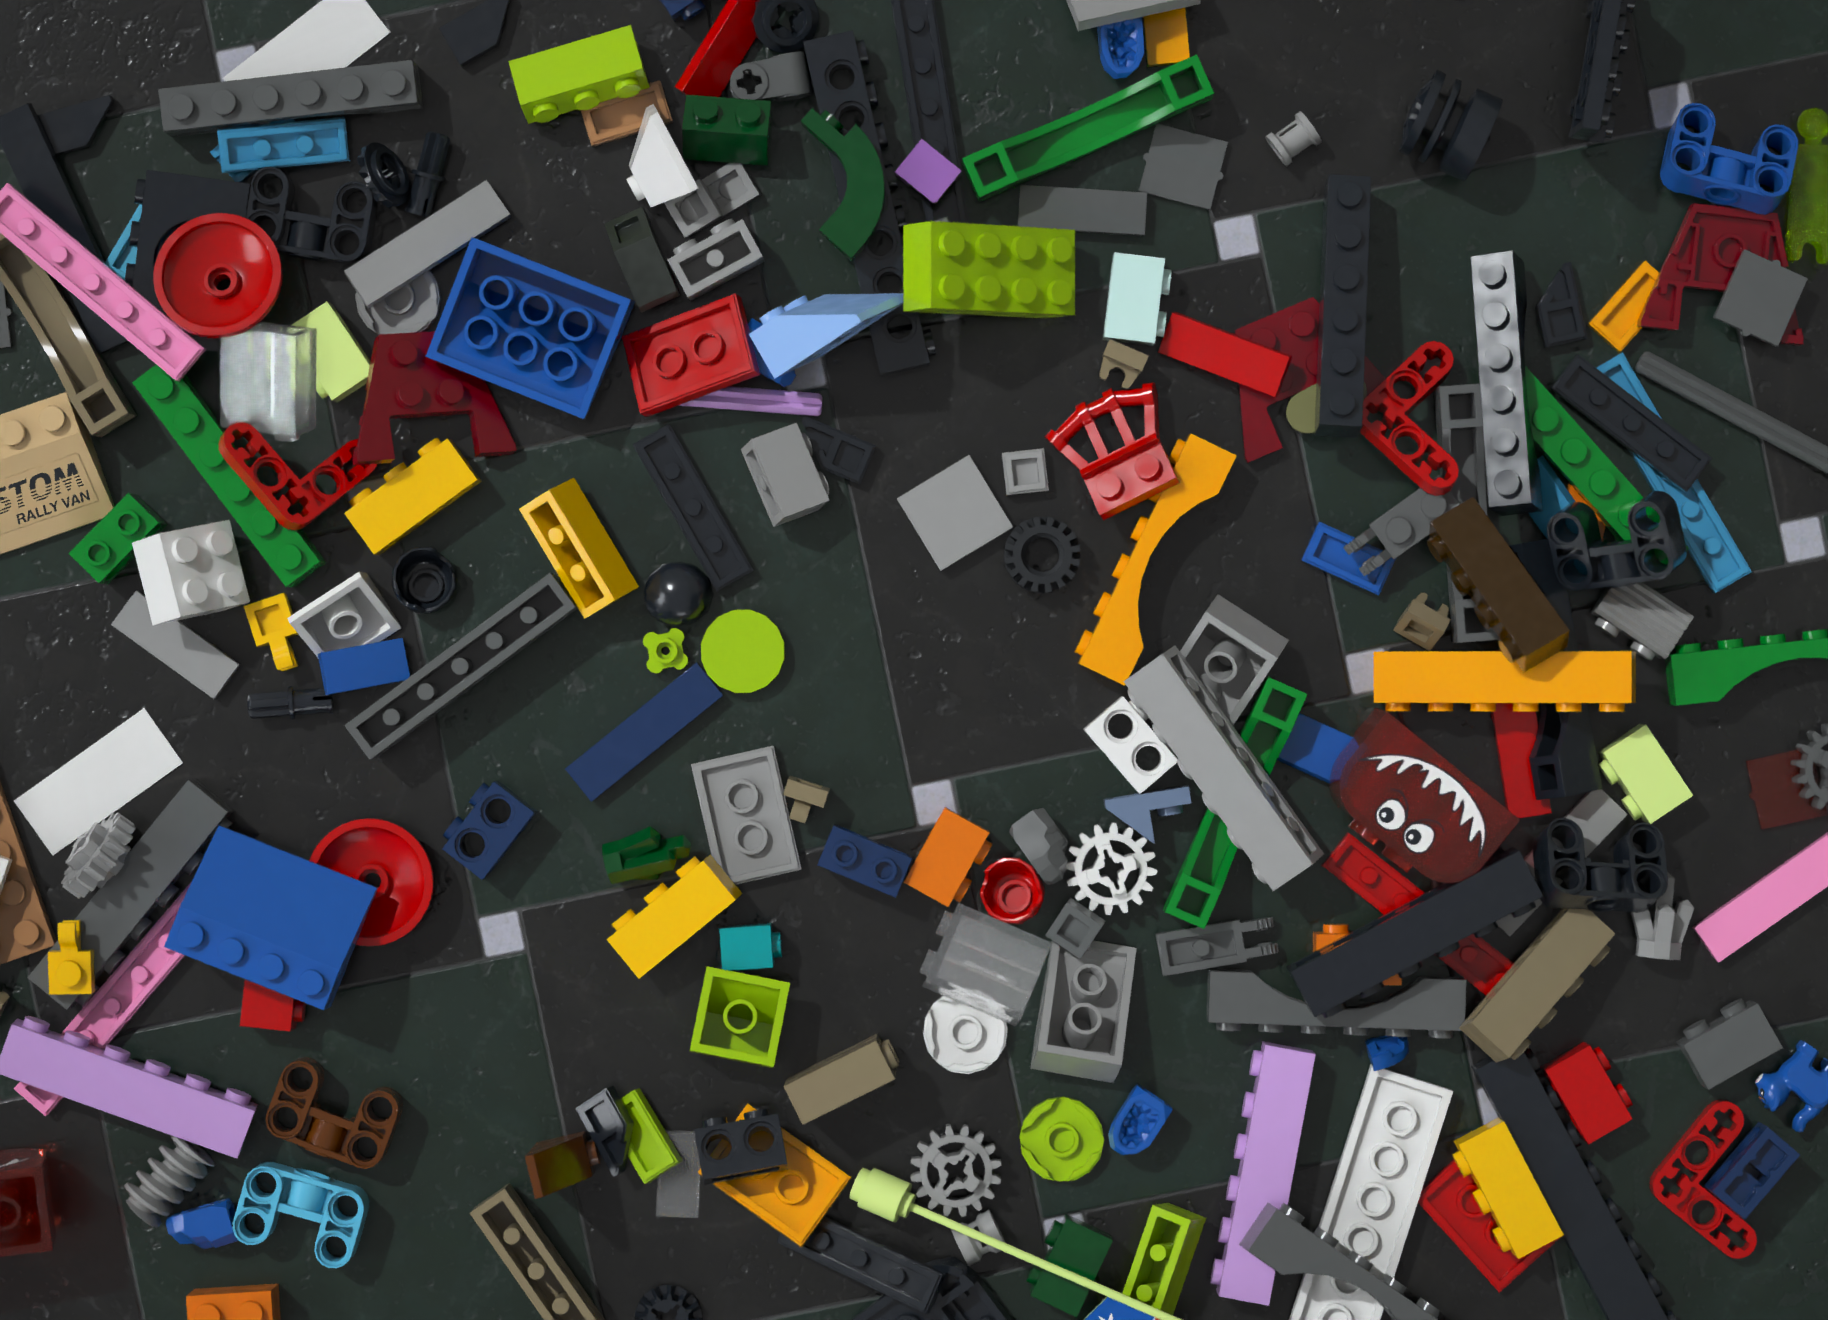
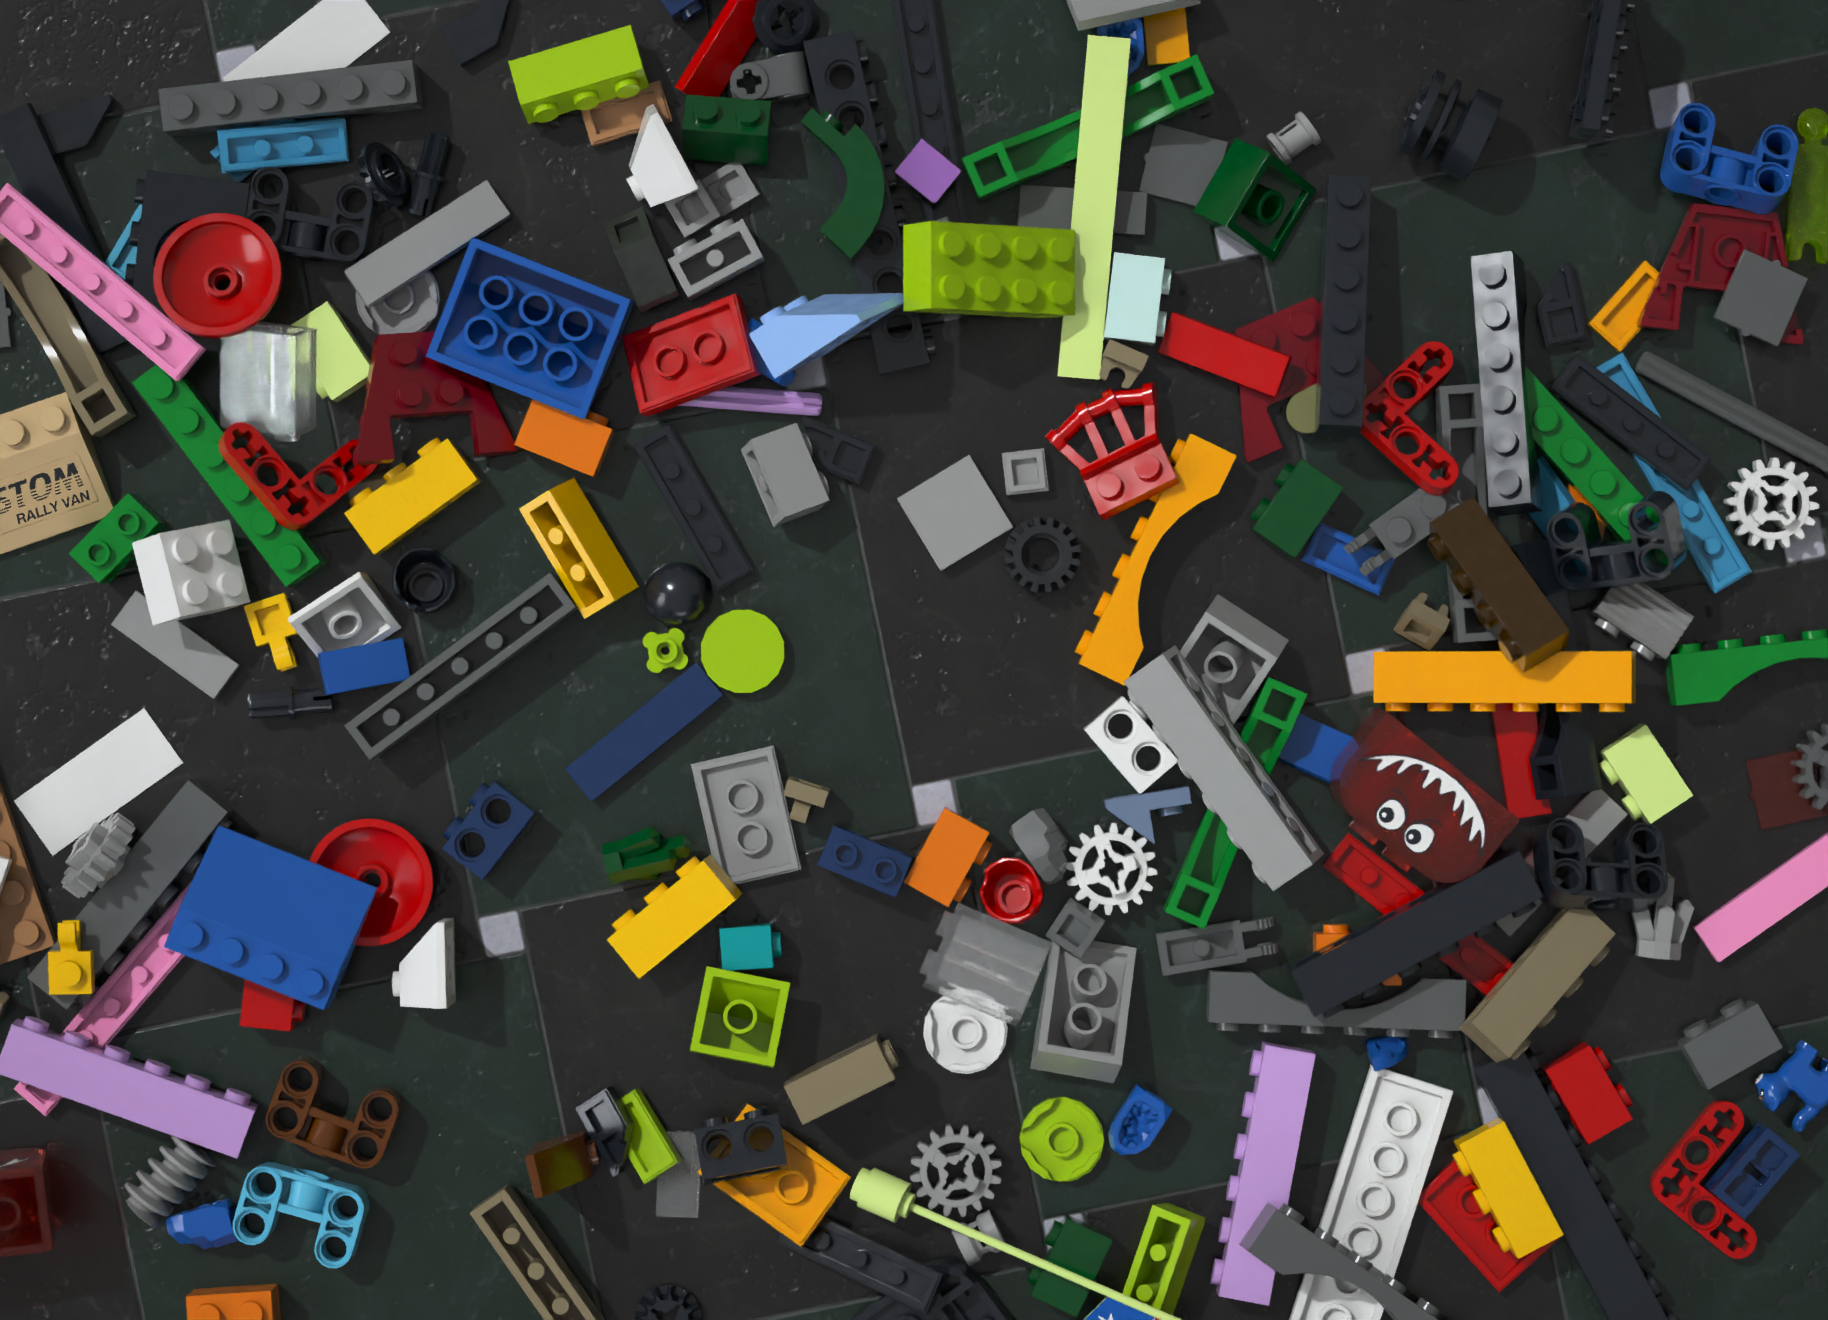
none -> white slope [392,918,456,1009]
none -> orange brick [514,399,615,478]
none -> yellowish green tile [1057,35,1131,380]
none -> dark green slope [1192,138,1316,262]
none -> dark green brick [1250,459,1343,559]
none -> white gear [1723,457,1819,550]

